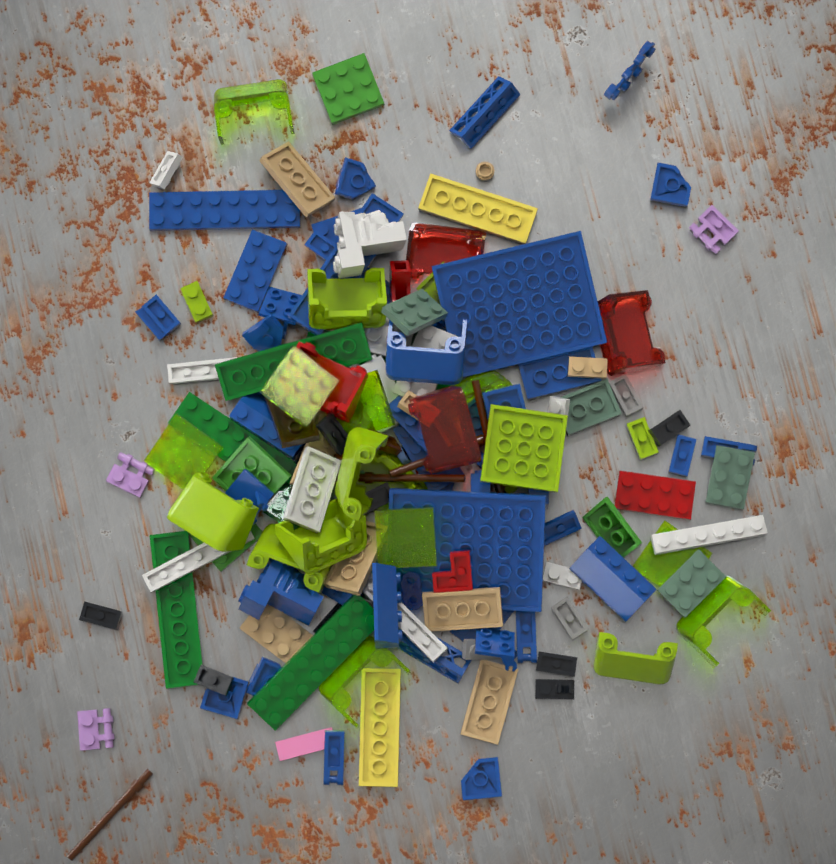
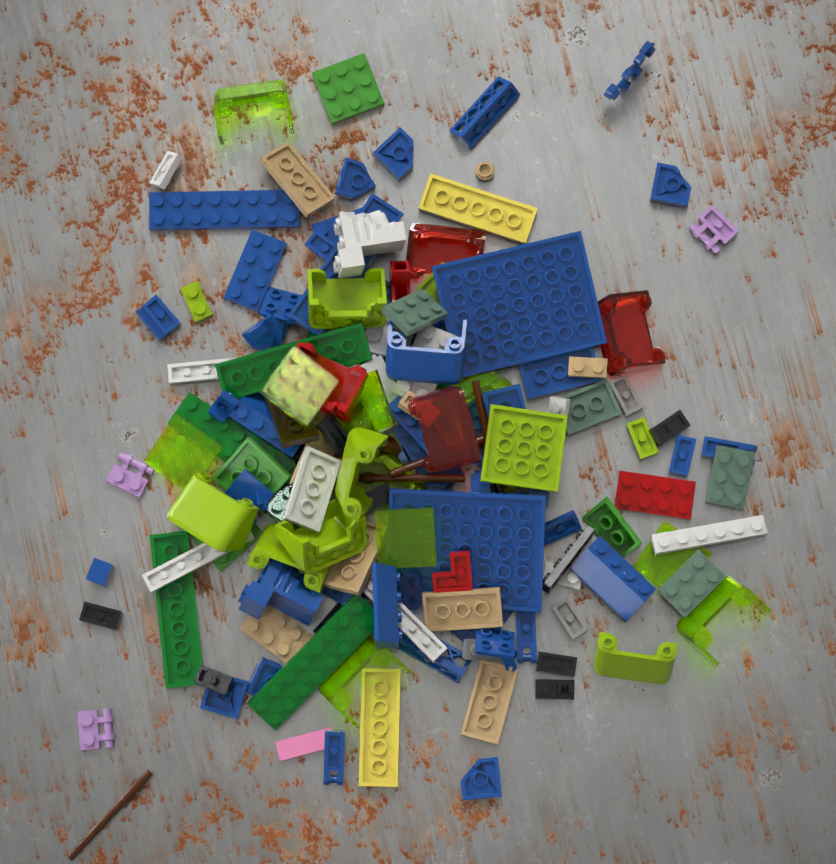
none -> blue panel [86,558,115,588]
none -> blue bracket [208,390,239,423]
none -> blue plate [373,127,413,180]
none -> plate [543,525,595,594]

